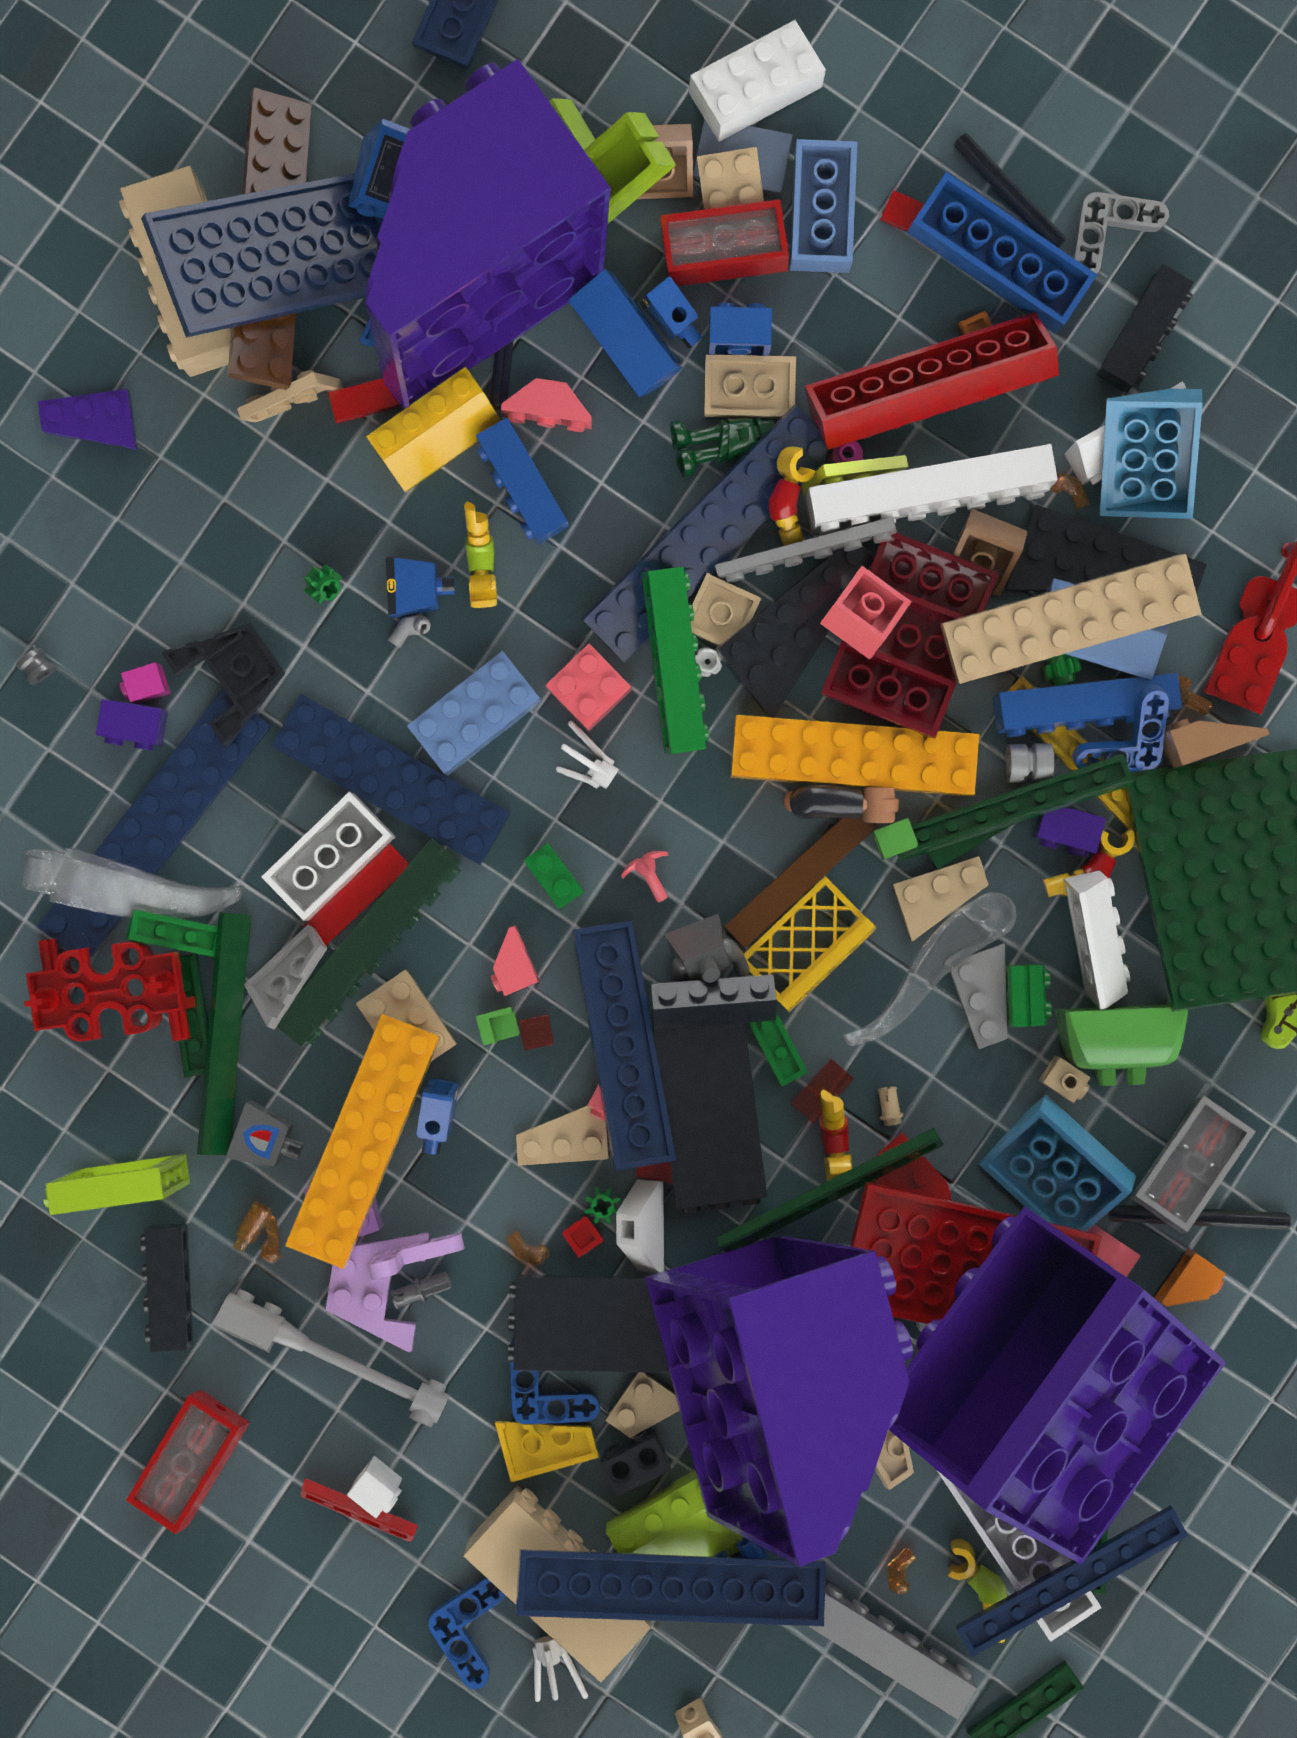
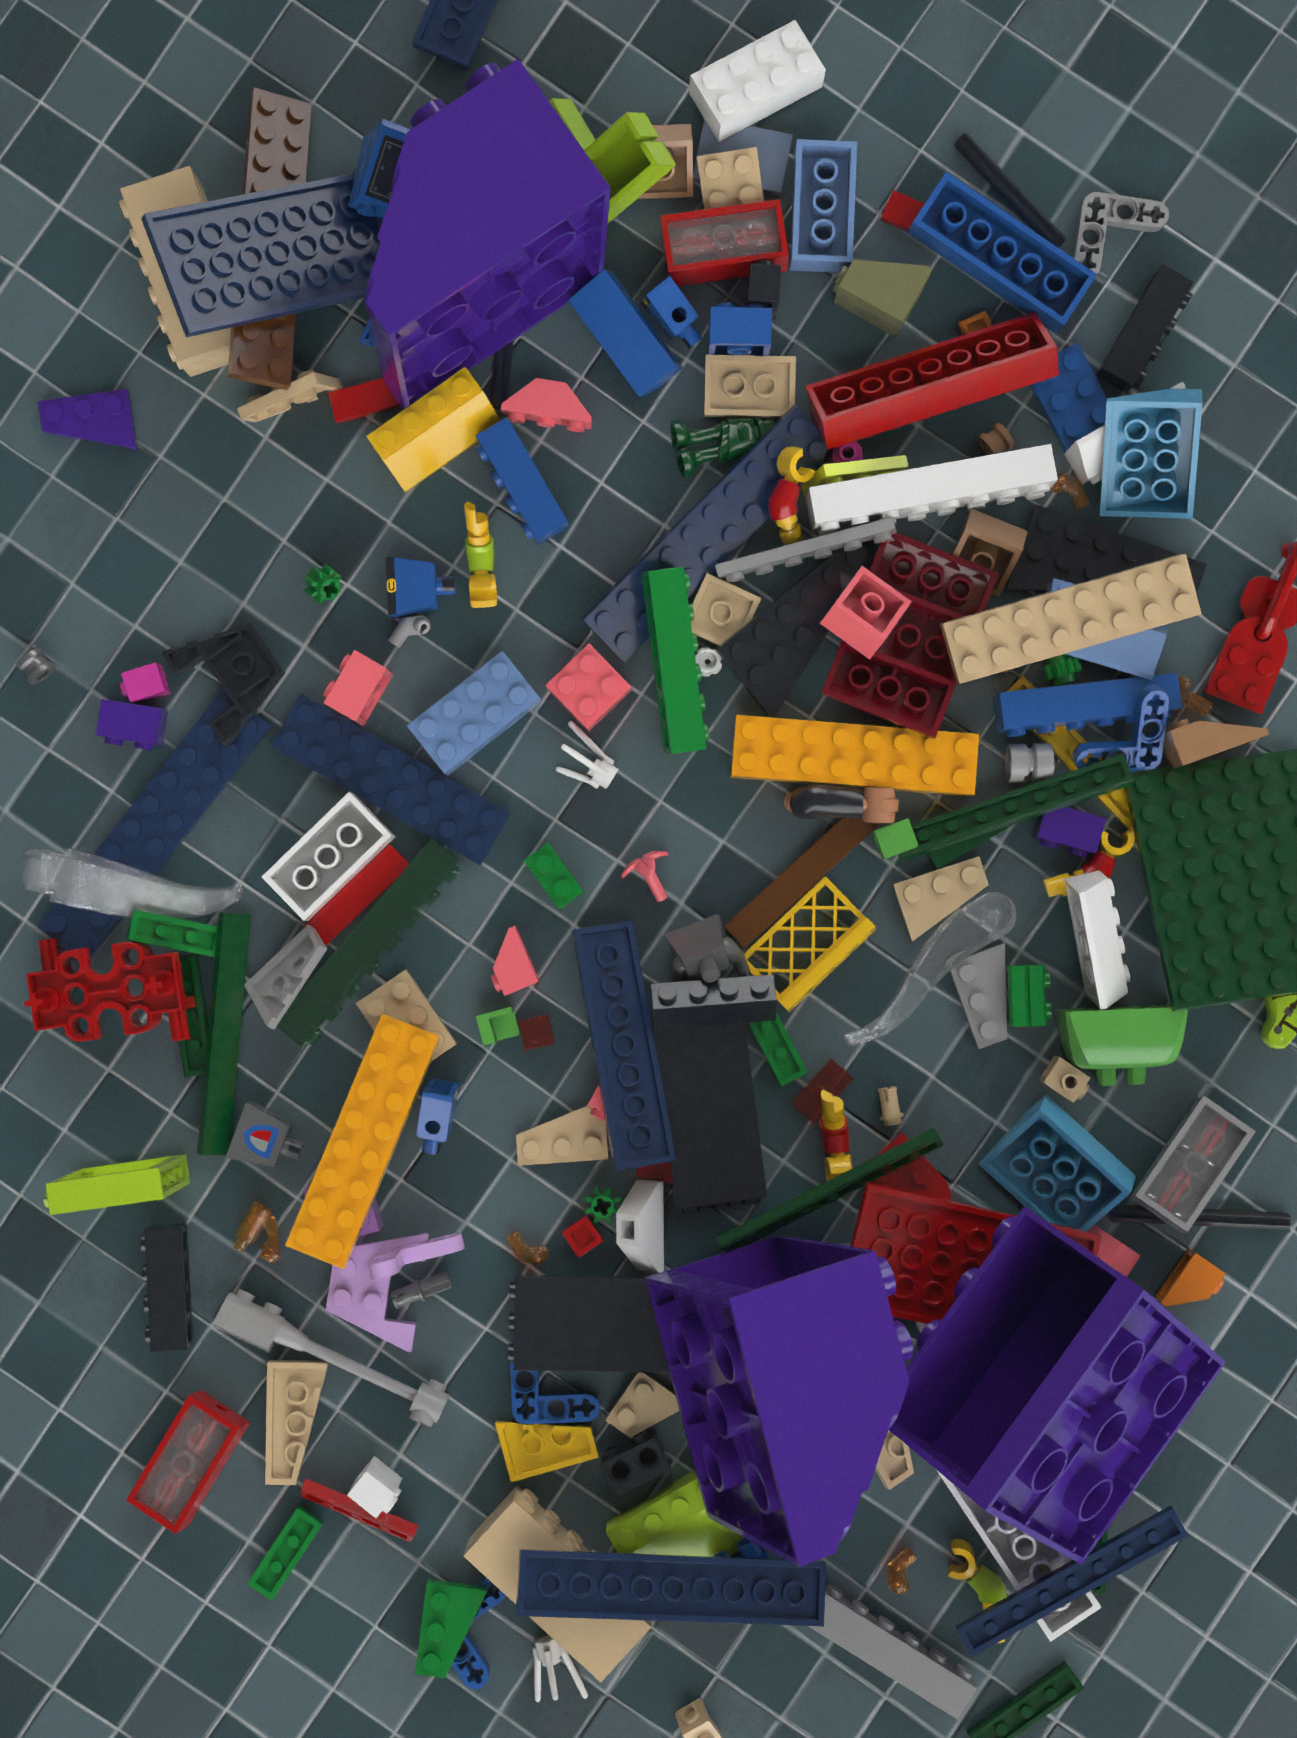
none -> green plate [247,1505,324,1601]
none -> tan wing [265,1360,329,1485]
none -> coral brick [323,650,393,727]
none -> green wing [415,1579,488,1678]
none -> black brick [746,260,781,320]
none -> olive slope [833,259,933,338]
none -> medium nougat wheel [977,422,1015,455]
none -> blue plate [1029,342,1107,452]

